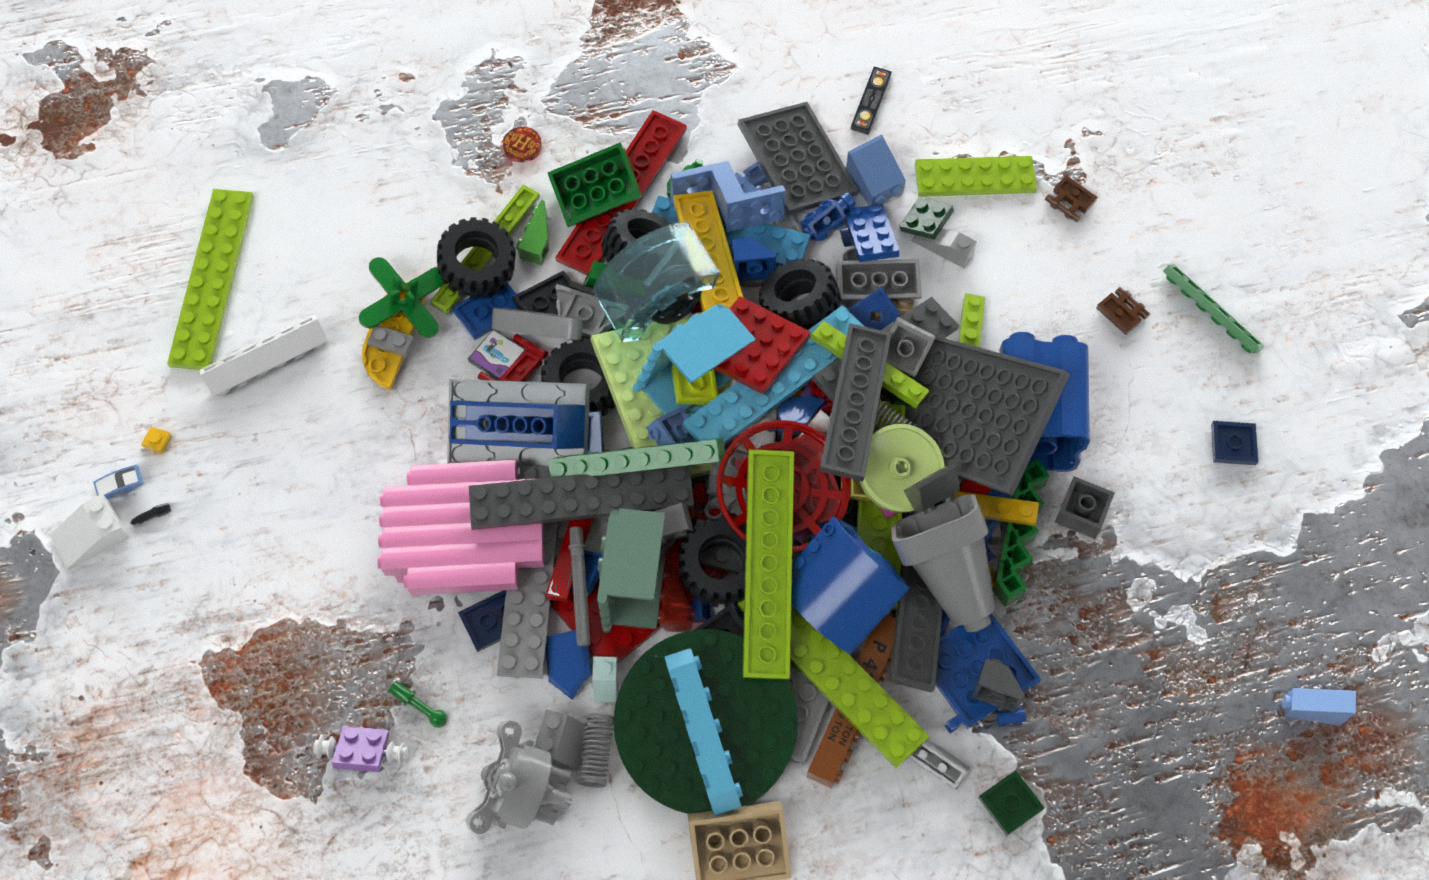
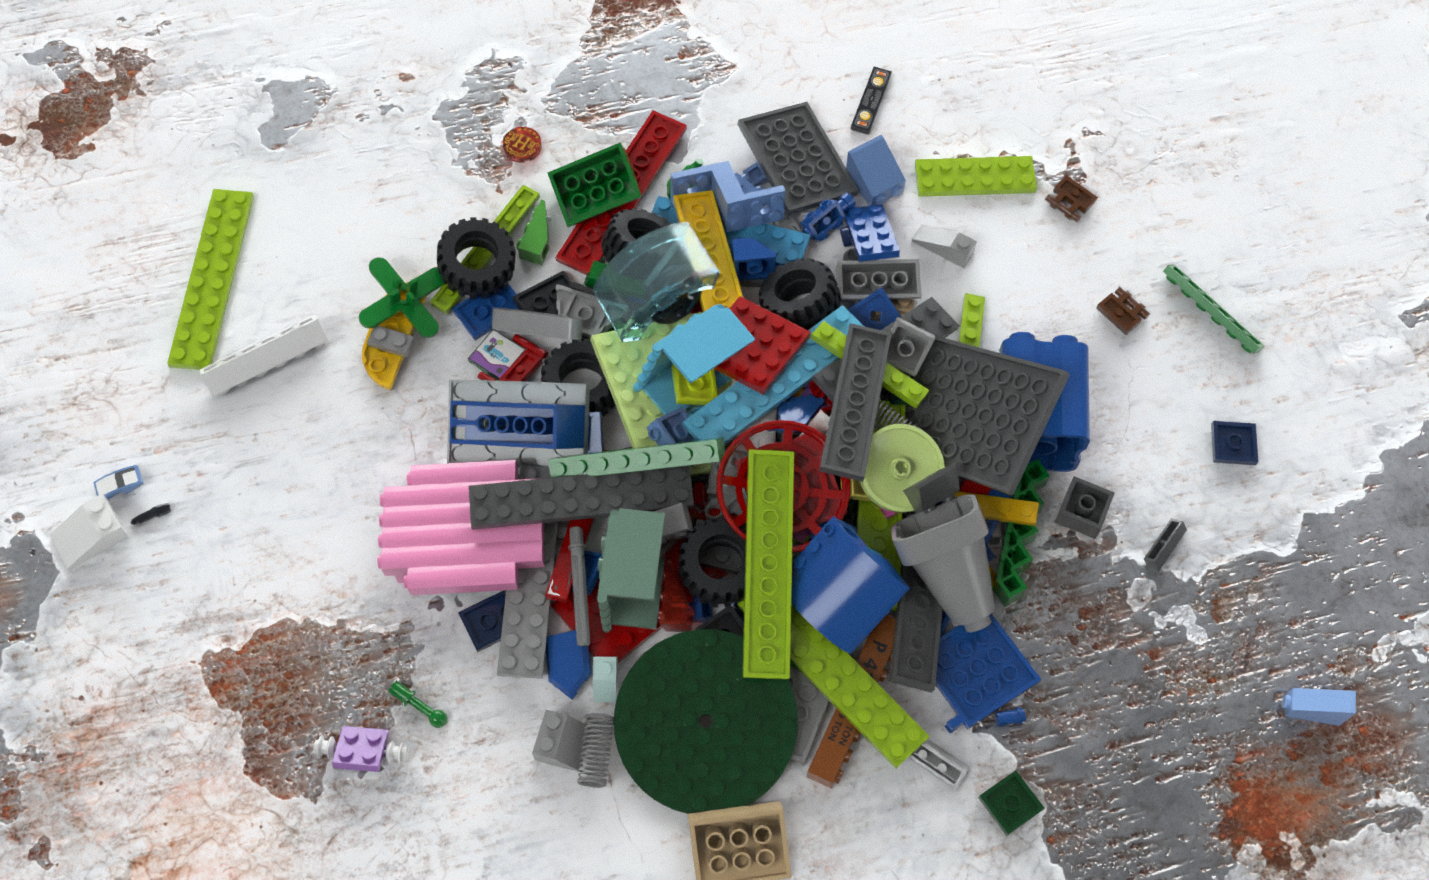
yellow plate [141,426,172,454] -> none
light grey piece [466,720,573,834] -> none
medium azure brick [665,648,743,816] -> none
plate [899,198,954,240] -> none
dark grey slope [971,659,1024,712] -> none
none -> dark grey piece [1144,518,1187,575]

